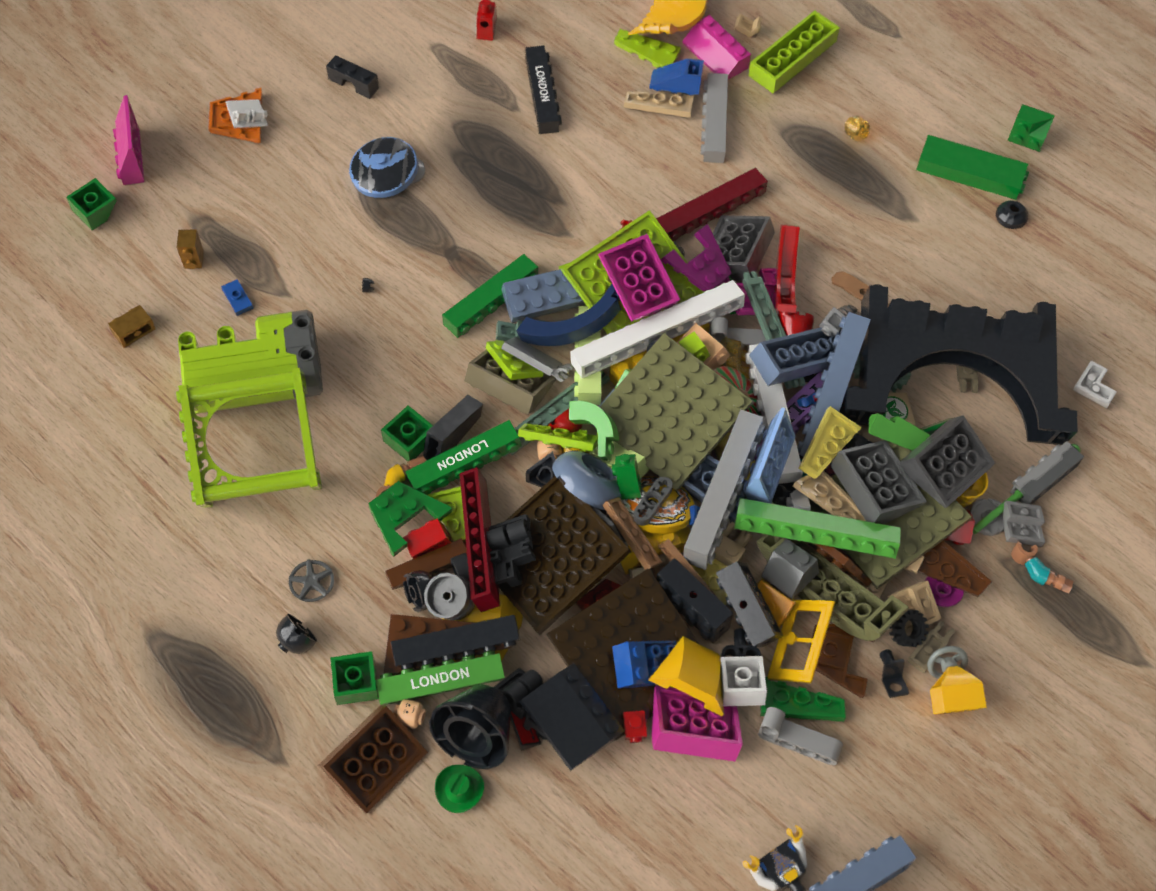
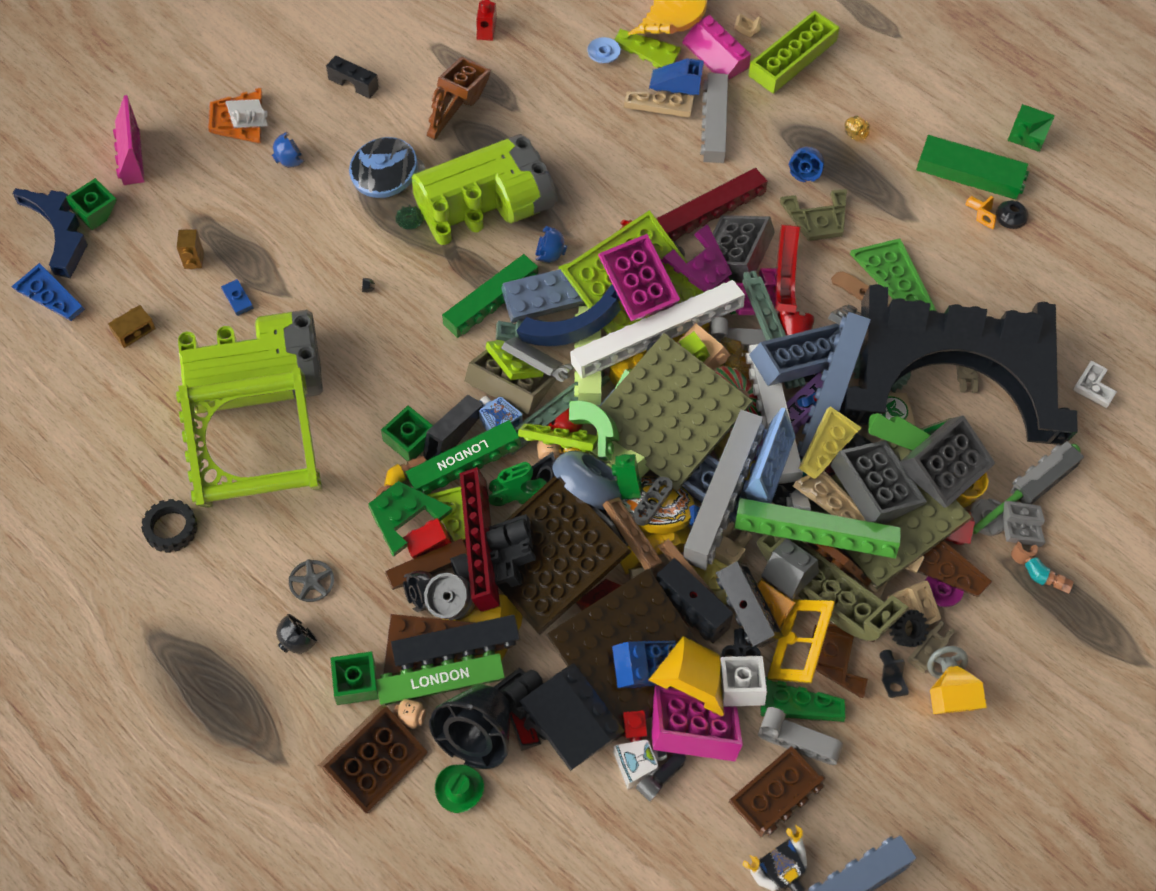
black brick [525,45,562,134] -> none
light grey bracket [819,307,846,337] -> none
none -> blue wing [11,263,85,321]
none -> dark blue arch [12,188,88,279]
none -> black tyre [141,499,197,553]
none -> blue cylinder [272,132,305,168]
none -> clear green gear [395,204,424,229]
none -> lime piece [411,134,558,245]
none -> dark orange slope [427,56,491,140]
none -> torso [479,396,523,431]
none -> green piece [489,462,547,506]
none -> blue cylinder [536,226,567,263]
none -> light blue dish [587,37,620,63]
none -> white torso [613,740,667,789]
none -> piece [636,753,686,802]
none -> reddish brown bracket [729,746,826,838]
none -> olive wing [780,189,847,241]
none -> blue cylinder [789,147,824,182]
none -> bright green wing [850,238,936,311]
none -> light orange bracket [966,196,996,229]

